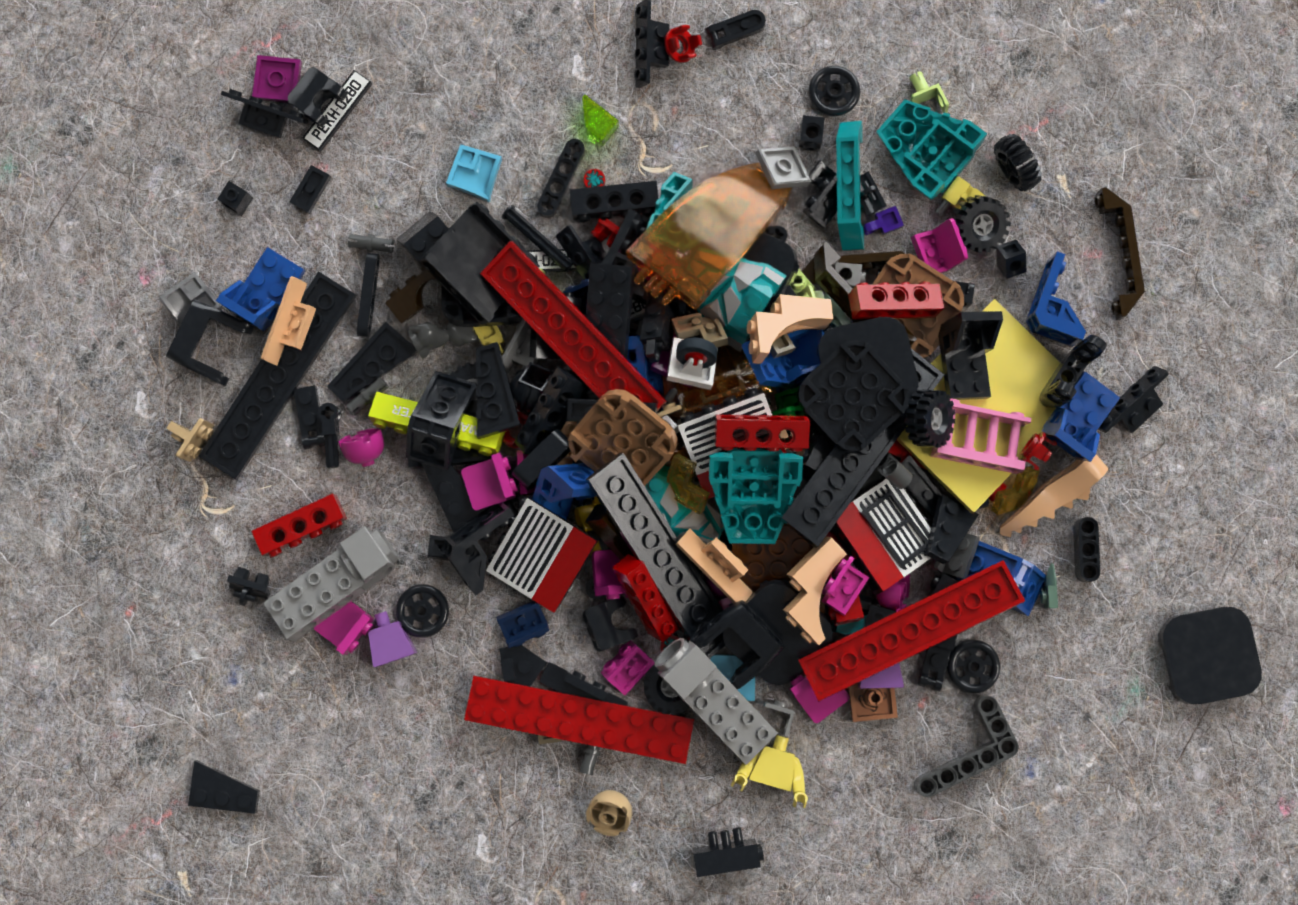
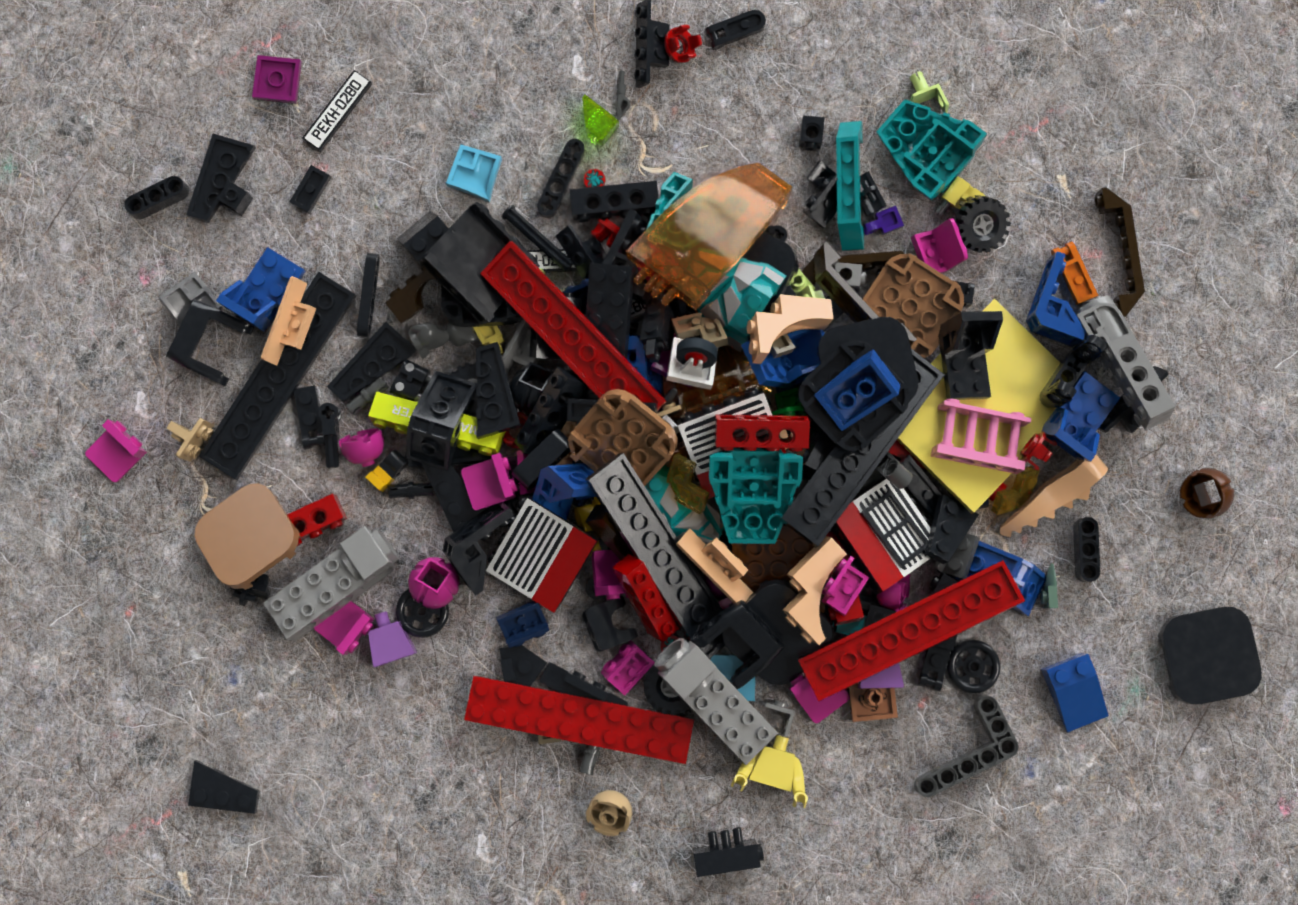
black bracket [221,89,308,138] -> none
black piece [288,67,348,127] -> none
dark grey pin [348,233,394,253] -> none
black tile [427,535,449,561] -> none
light grey tile [756,146,811,189] -> none
black plate [809,66,860,116] -> none
sand green plate [824,293,851,328] -> none
red brick [848,282,944,319] -> none
black wheel [905,390,955,448] -> none
black gear [994,134,1042,192] -> none
black brick [996,240,1027,279] -> none
none -> dark pink bracket [85,419,147,482]
none -> black beam [124,176,189,219]
none -> black wing [186,134,256,223]
none -> medium nougat tile [194,483,300,590]
none -> leg [365,449,408,492]
none -> black pin [388,481,434,499]
none -> black piece [390,359,432,402]
none -> dark pink piece [408,557,460,609]
none -> dark grey hand [616,70,630,122]
none -> blue slope [814,349,900,431]
none -> blue slope [1041,653,1109,733]
none -> orange plate [1051,241,1098,305]
none -> light grey brick [1076,295,1176,431]
none -> reddish brown piece [1180,468,1235,519]

